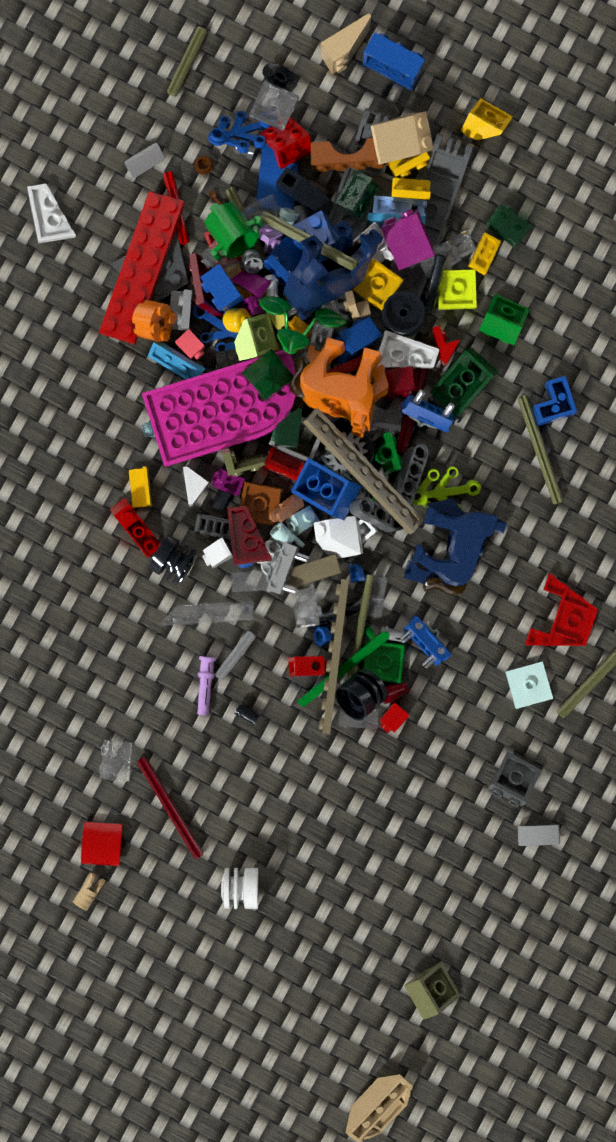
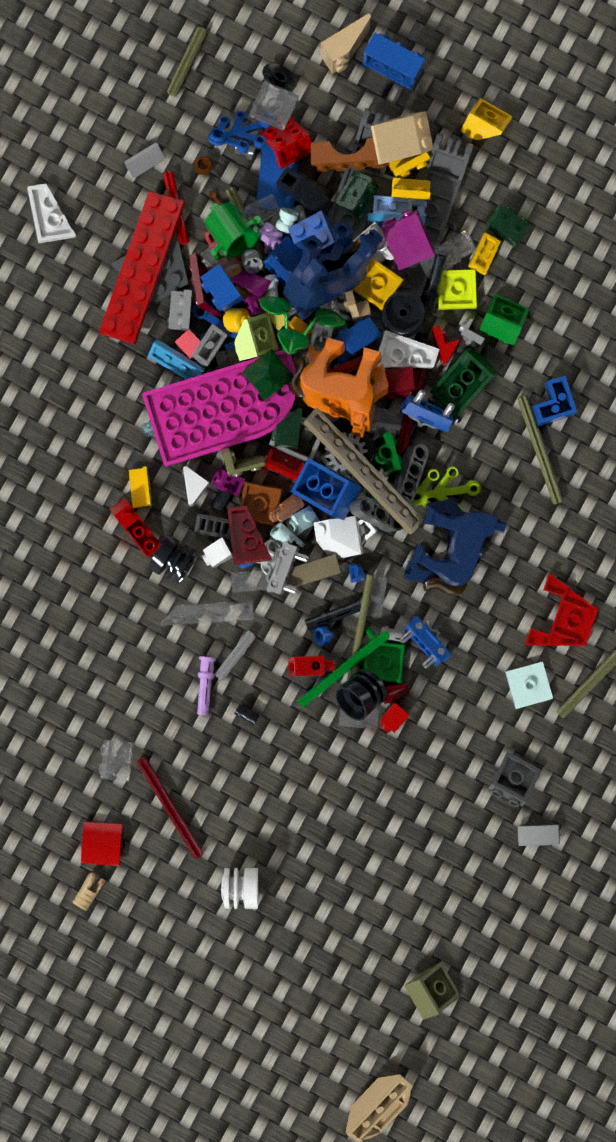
orange brick [132,300,177,342] -> none
olive axle [260,211,357,270] -> none
clear bracket [291,583,322,628] -> none
dark tan plate [319,579,349,735] -> none
none -> light grey slope [192,324,228,366]
none -> light grey bracket [459,318,485,348]

